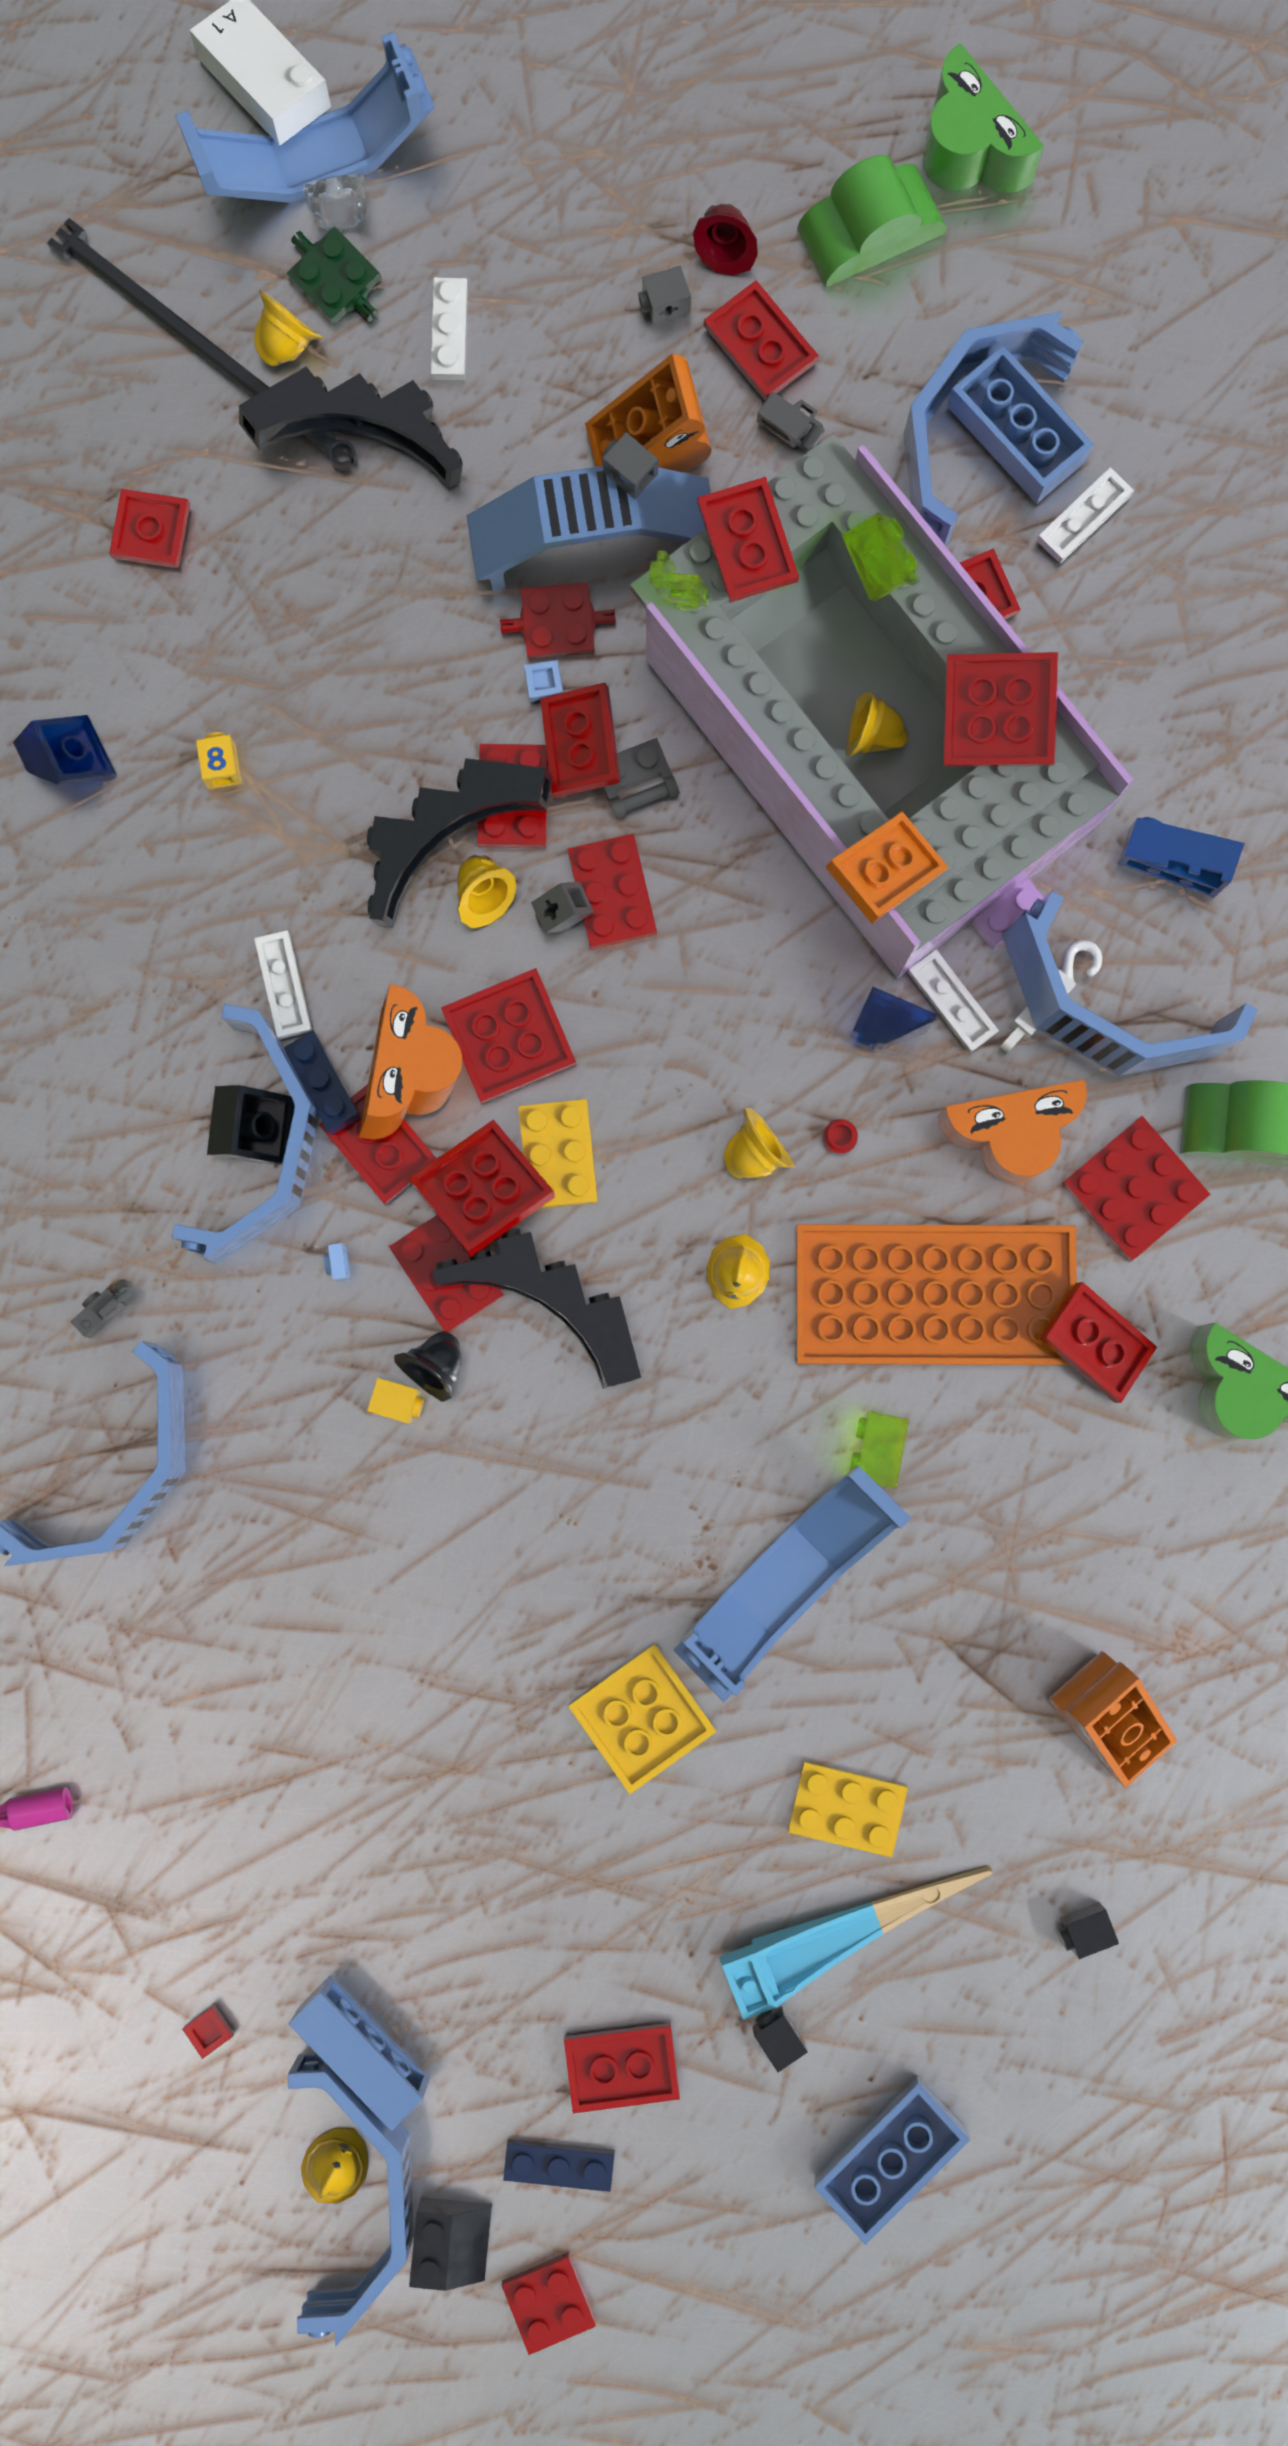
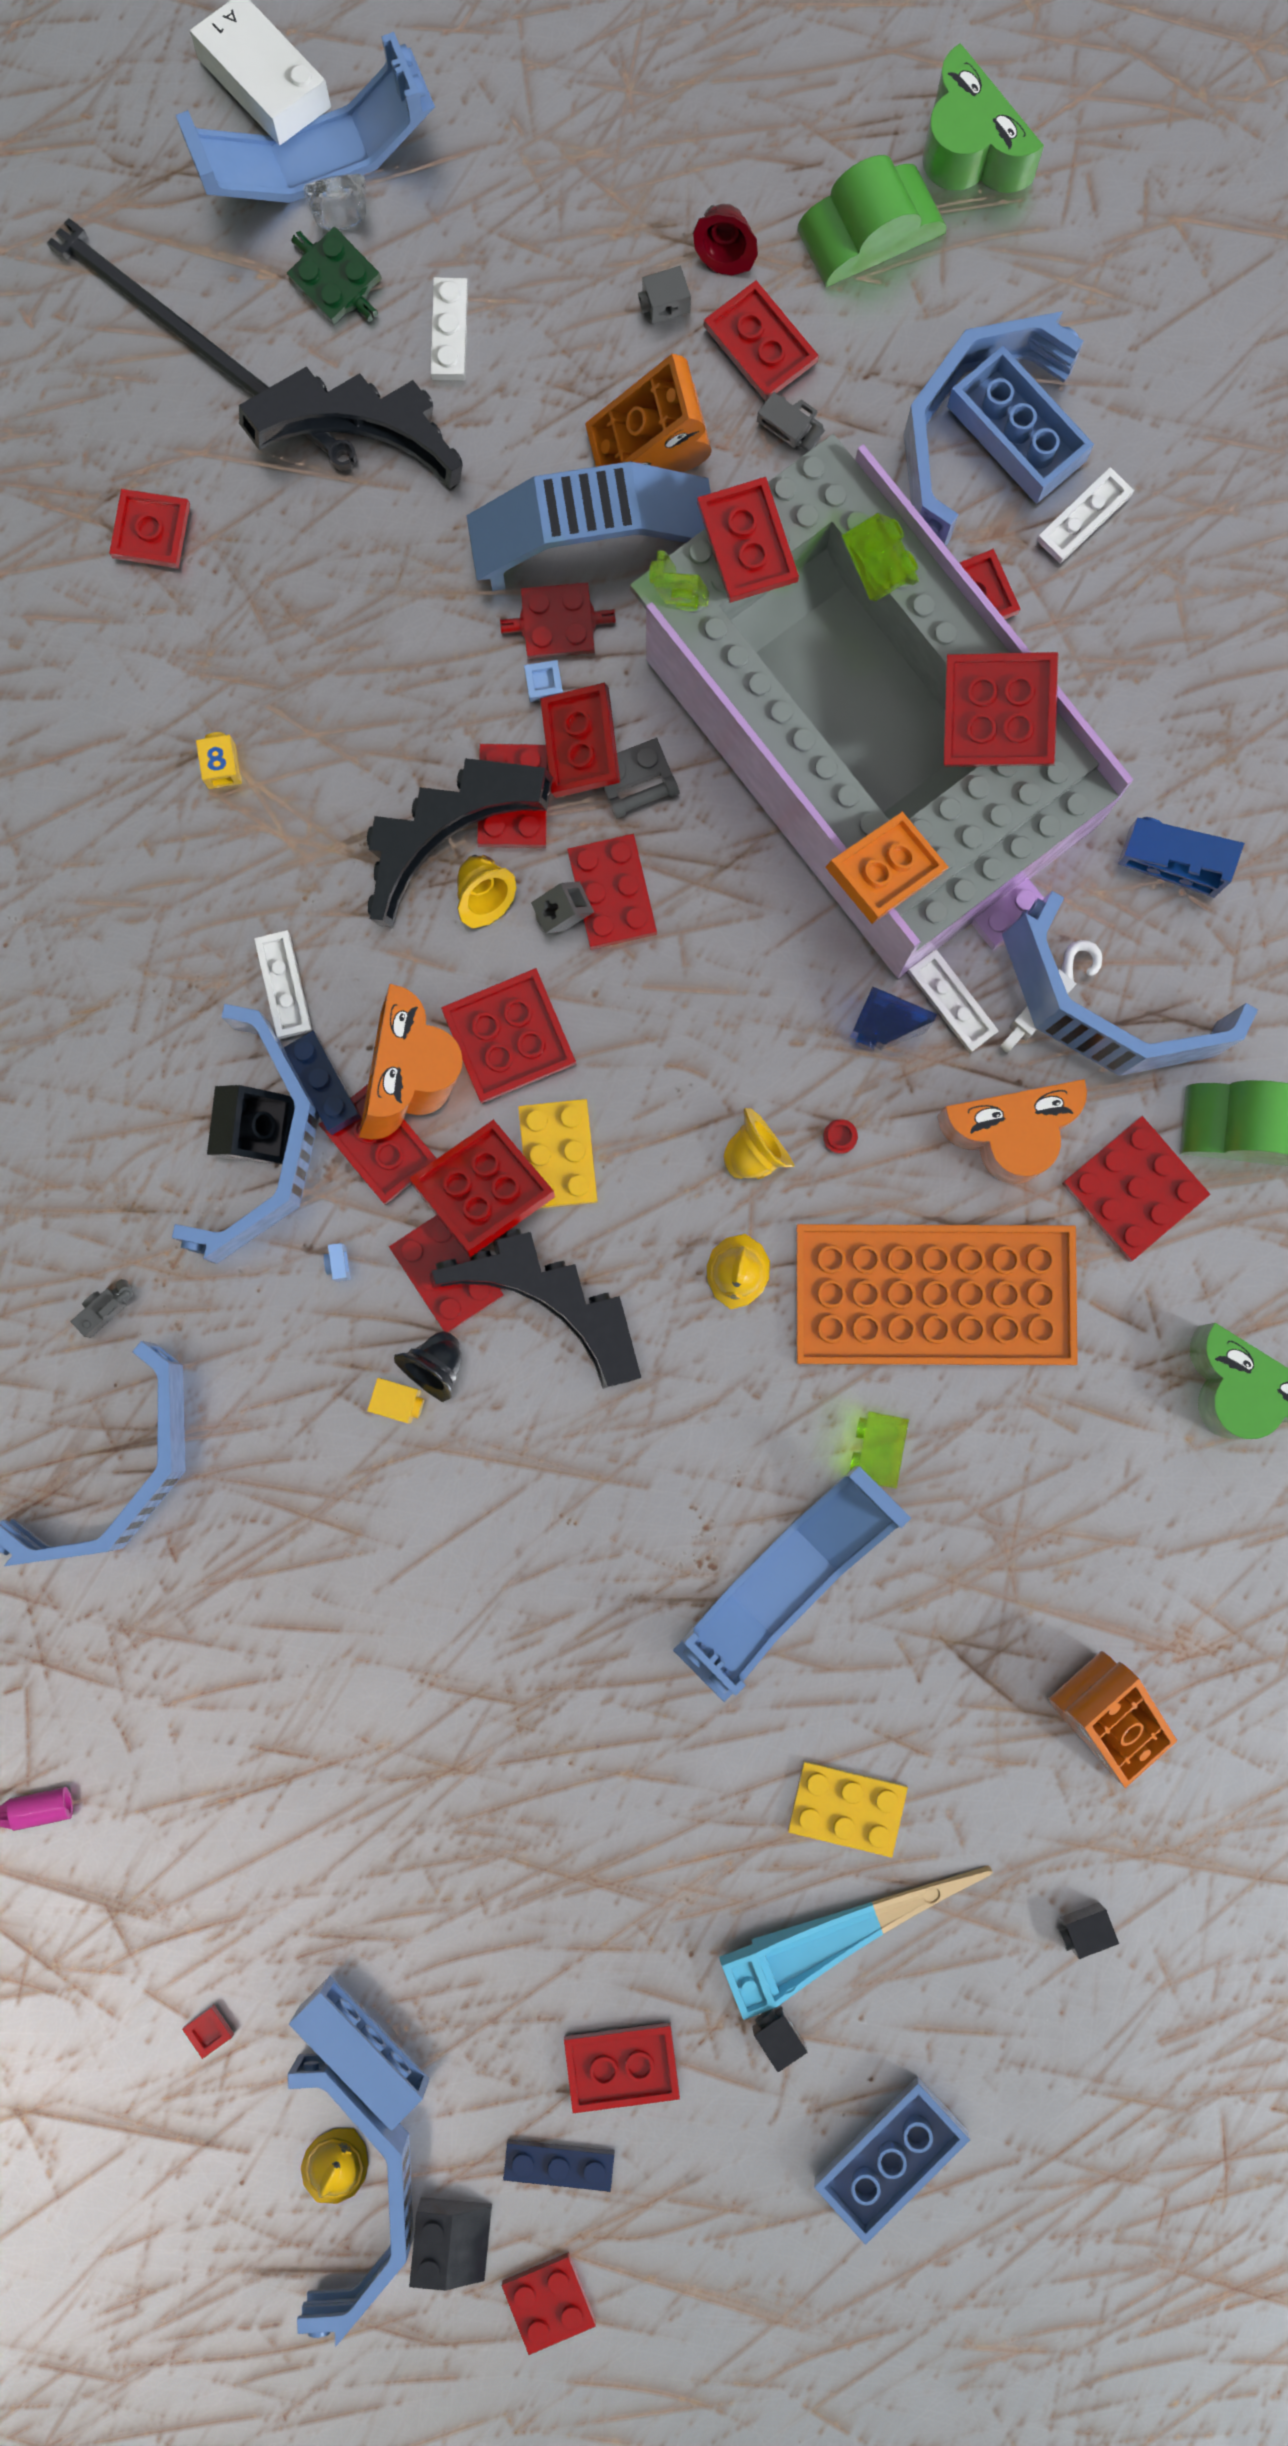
clear blue slope [13,715,116,785] -> none
yellow piece [254,290,323,366] -> none
yellow plate [568,1643,717,1794] -> none
dark grey brick [602,432,658,499] -> none
yellow piece [846,692,909,756] -> none
red plate [1039,1282,1157,1403] -> none

